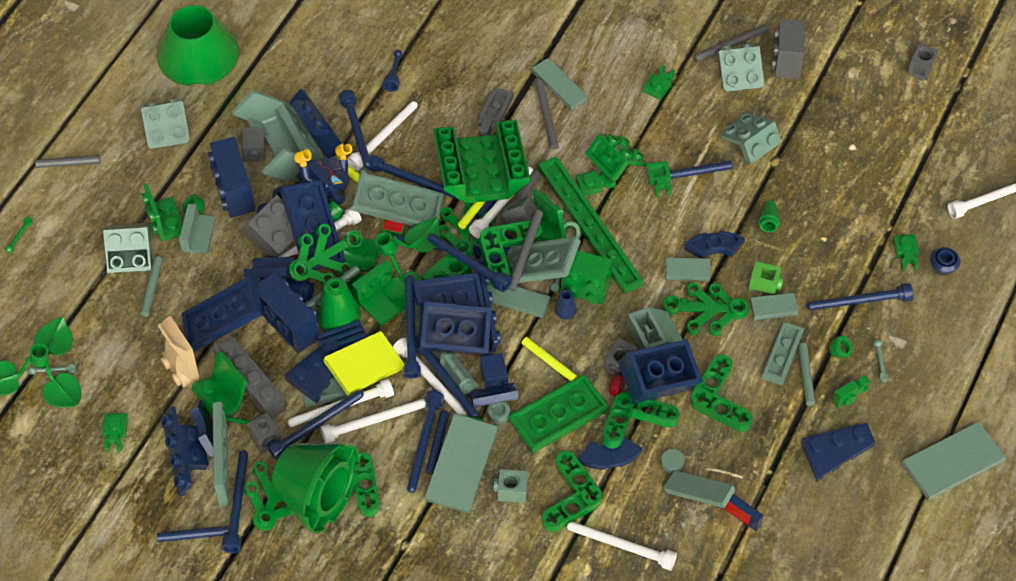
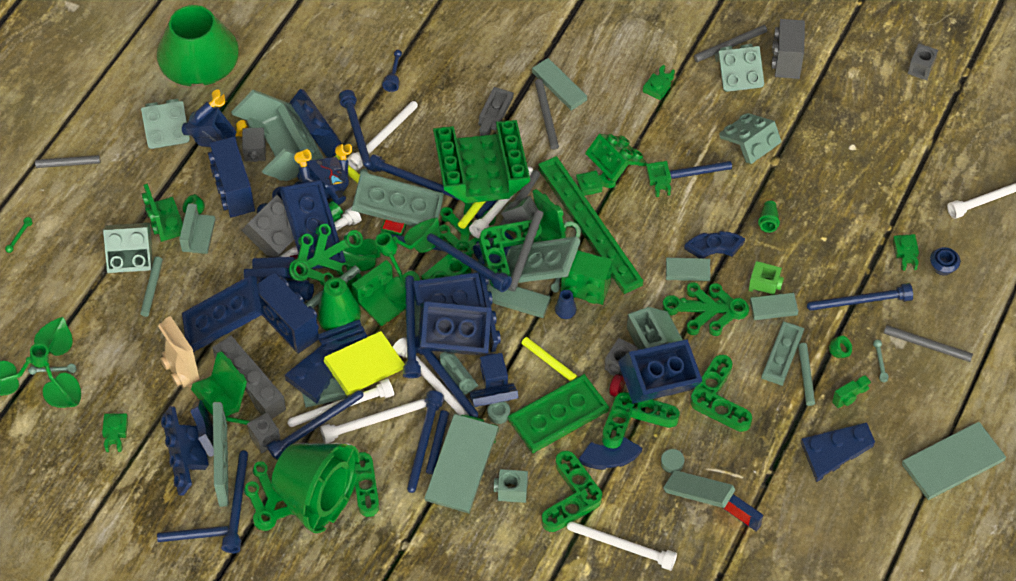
none -> dark blue torso [182,89,248,147]
none -> dark grey bar [884,325,973,362]

